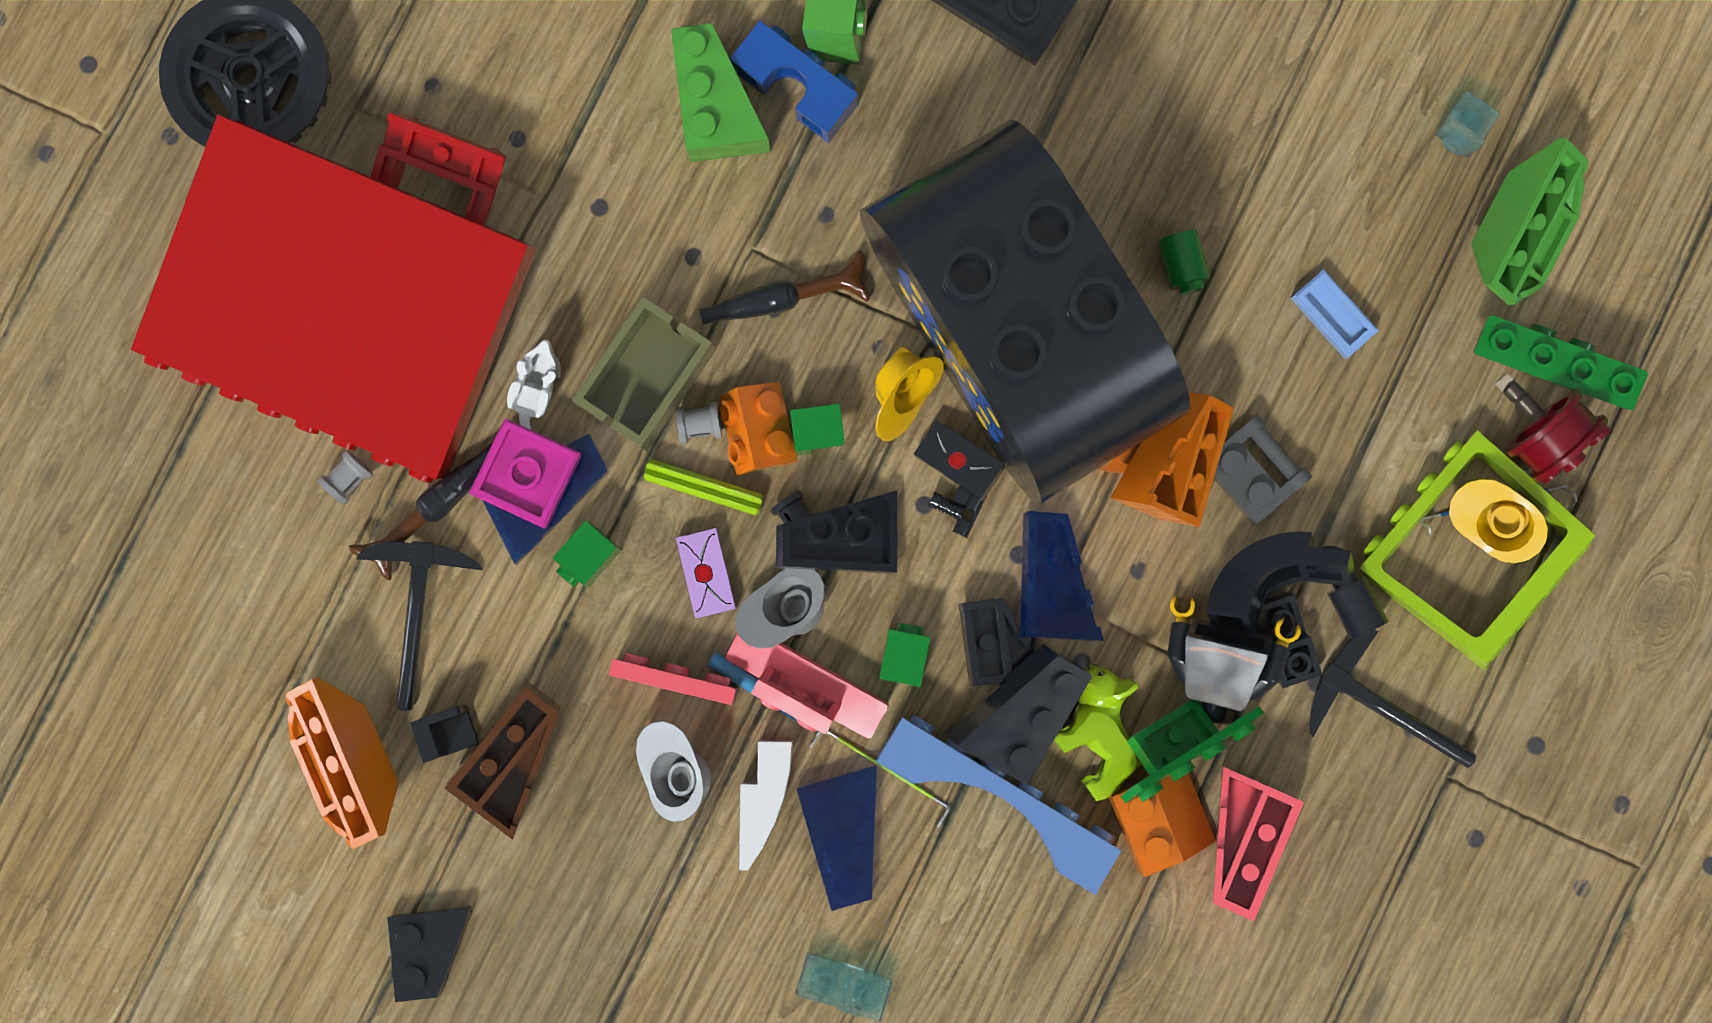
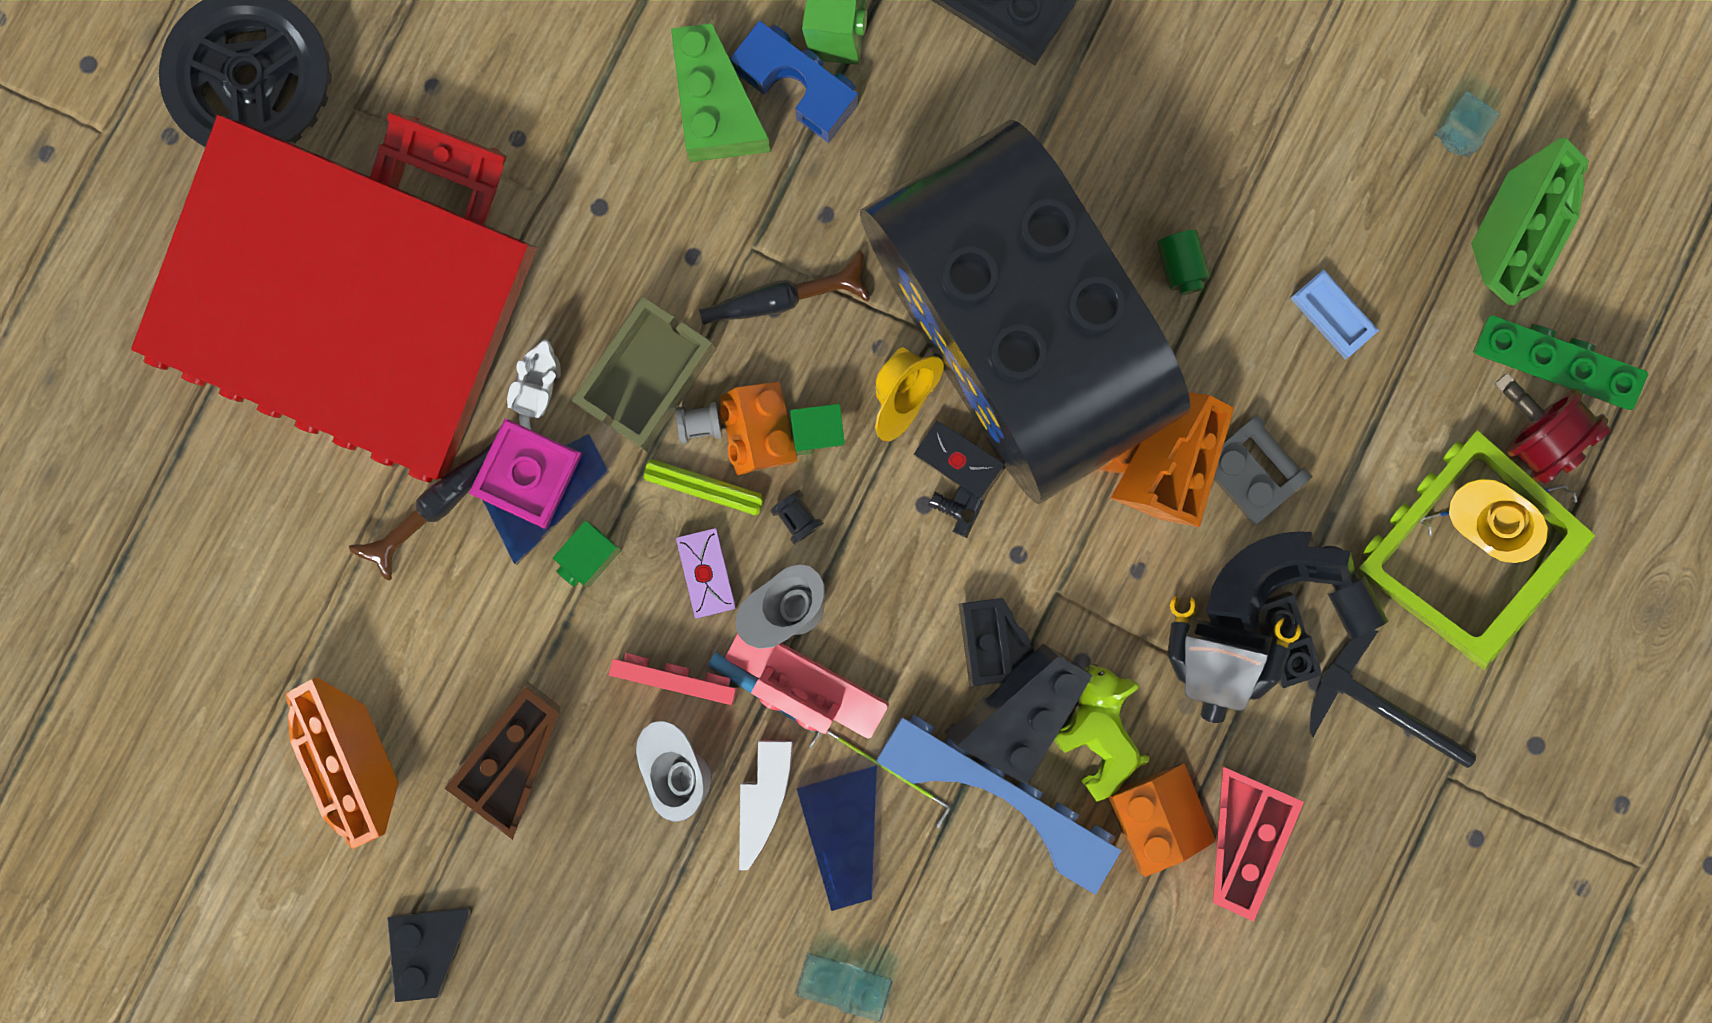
light grey bush [317,450,374,505] -> none
black piece [356,541,483,711] -> none
black panel [410,705,479,763] -> none
black wing [776,490,897,574] -> none
green brick [879,623,930,687] -> none
clear blue wing [1020,511,1104,642] -> none
green bracket [1120,699,1264,804] -> none

